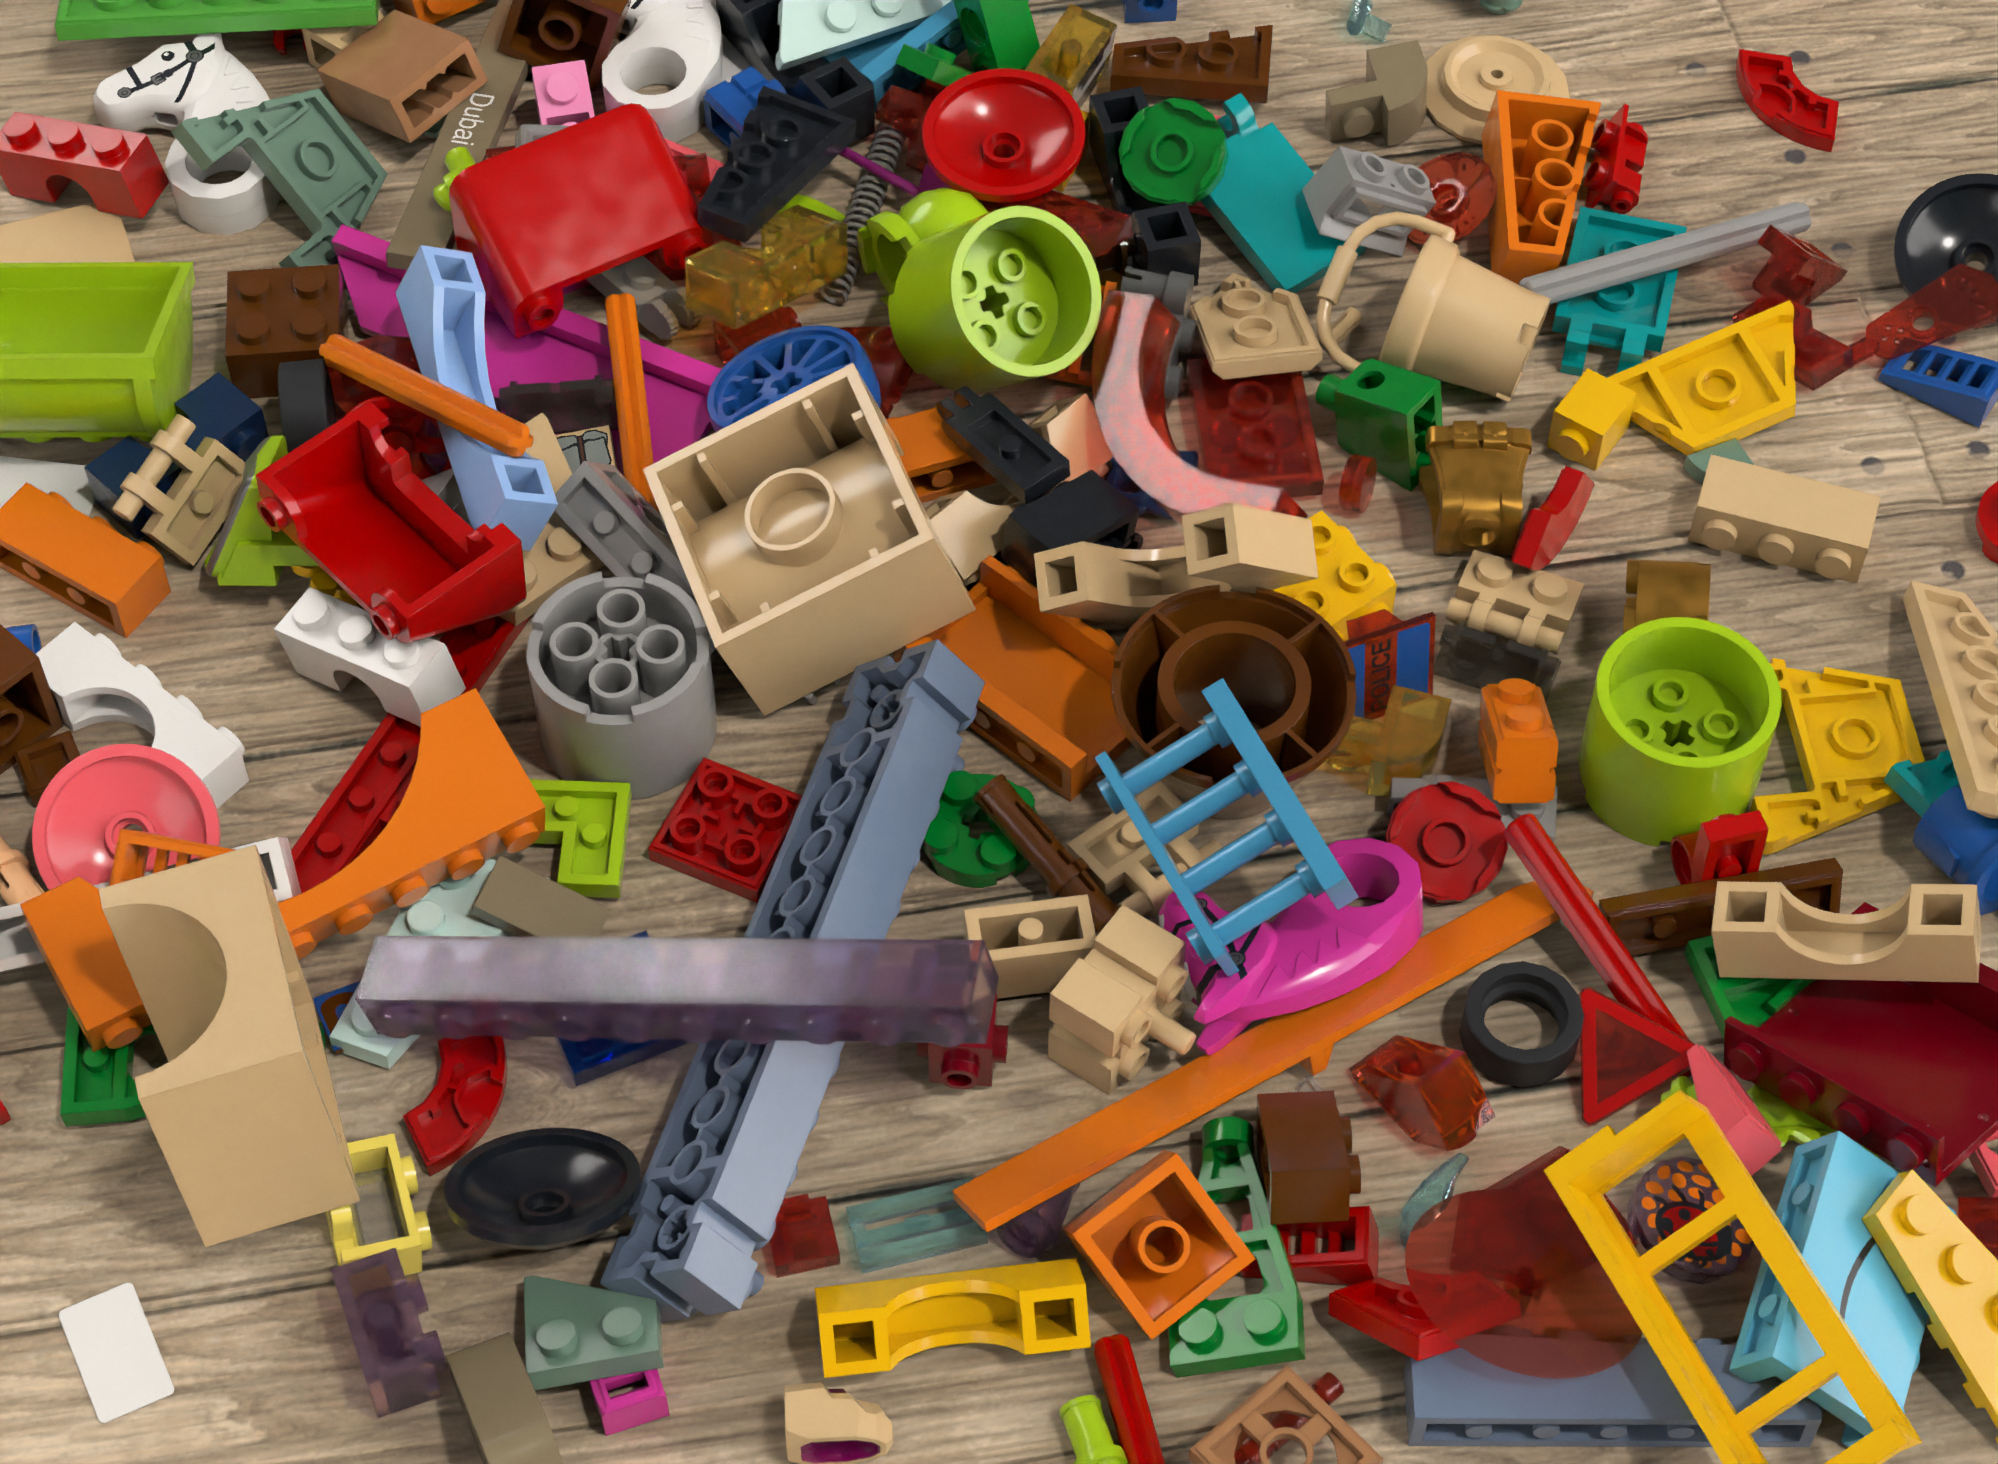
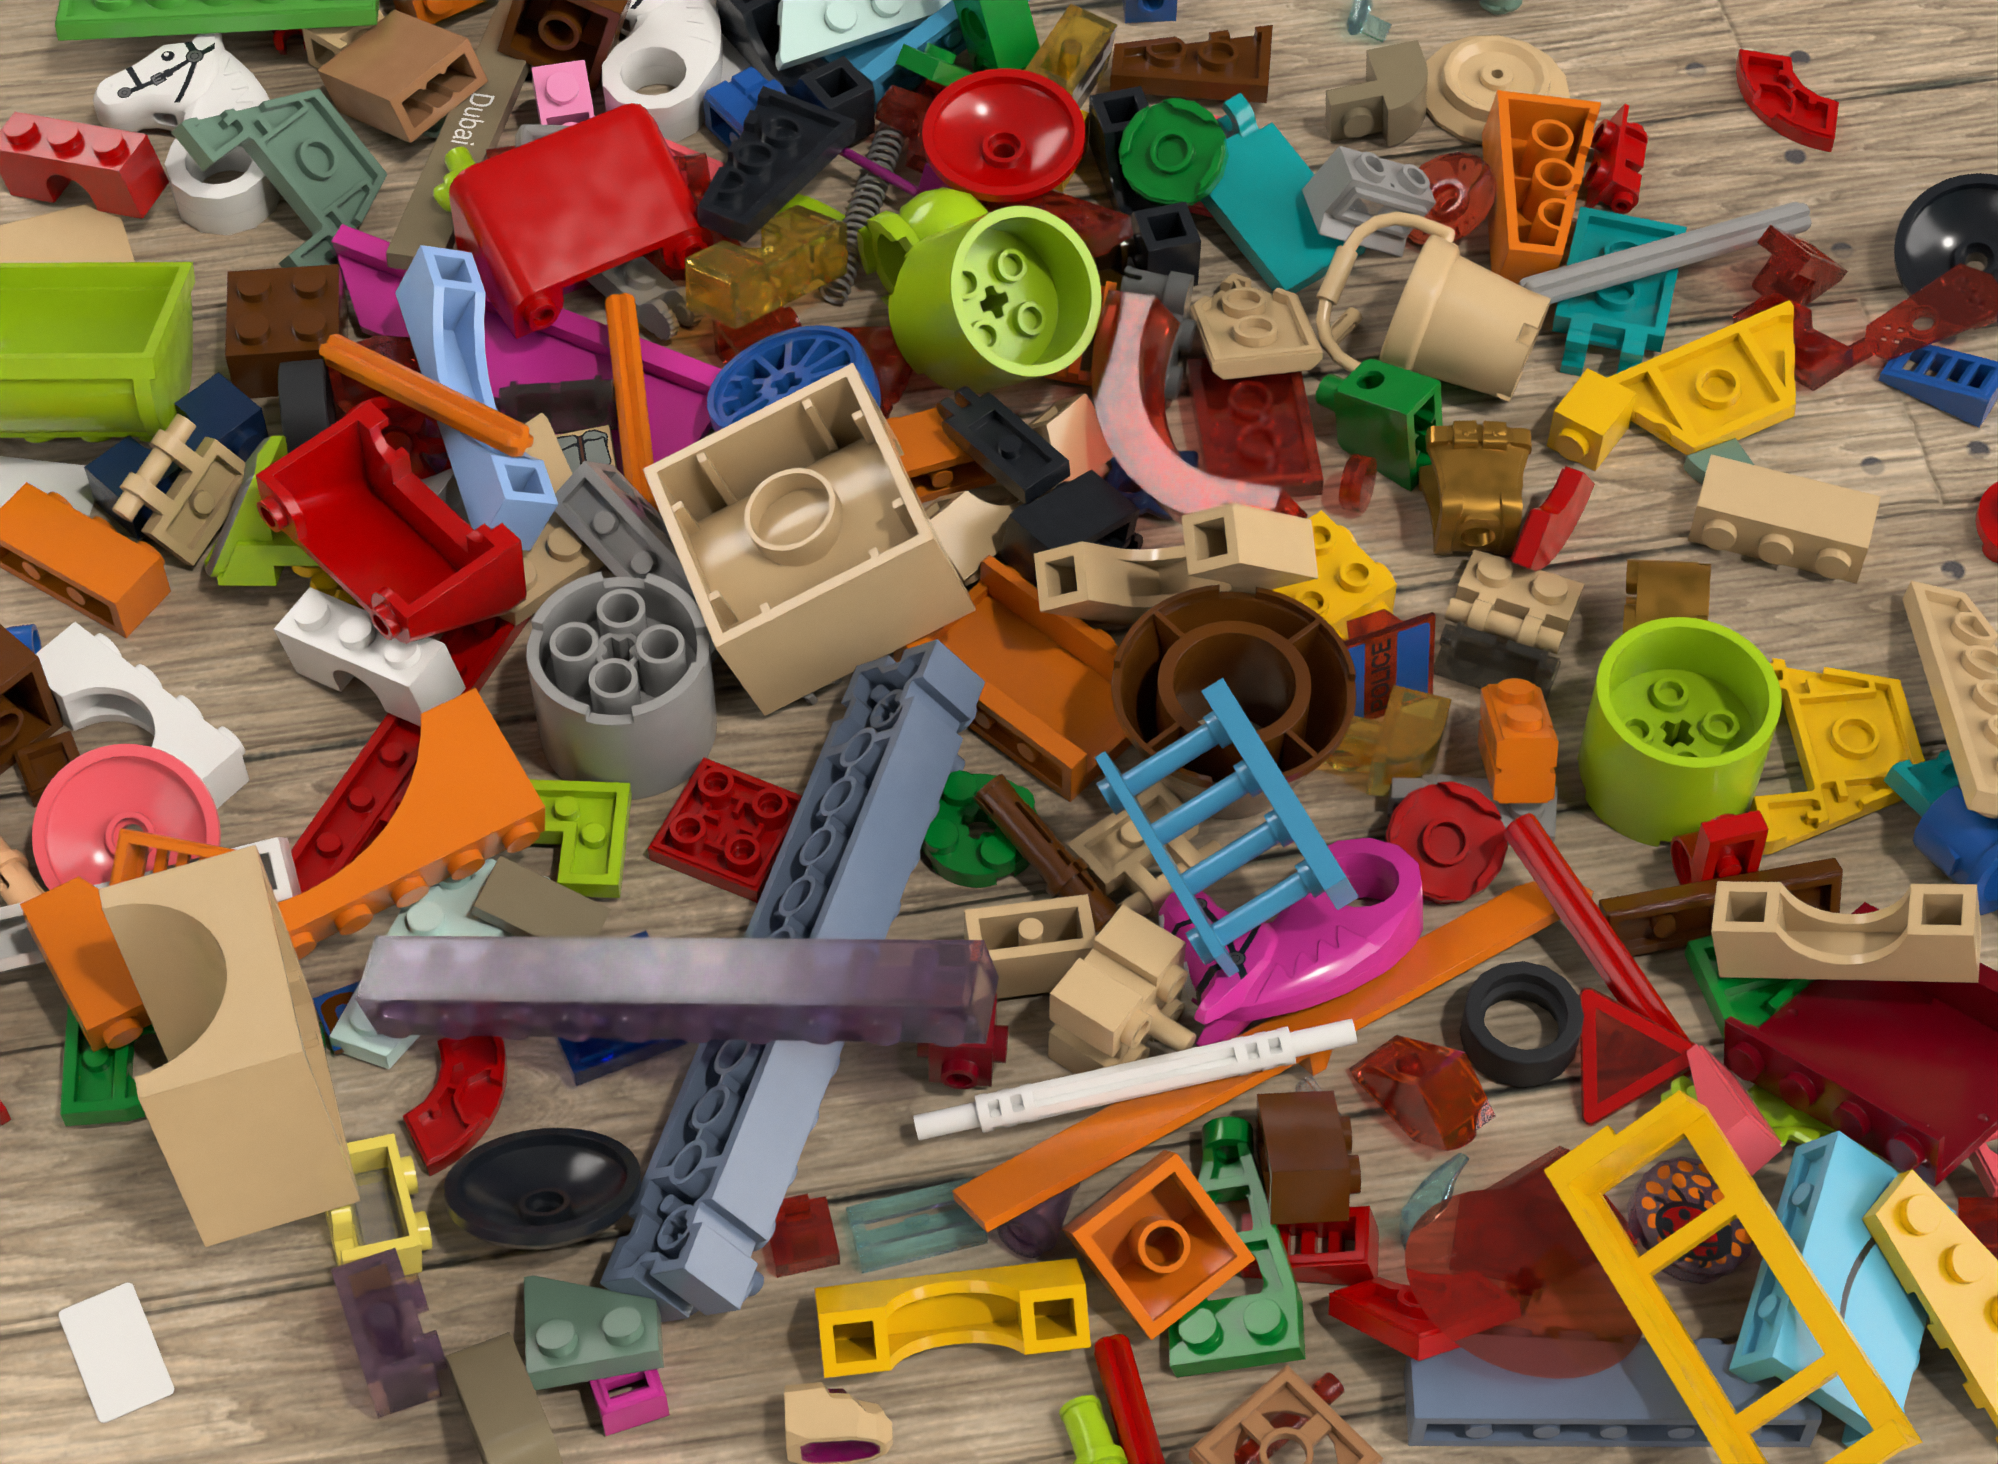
none -> white axle [913,1018,1358,1141]

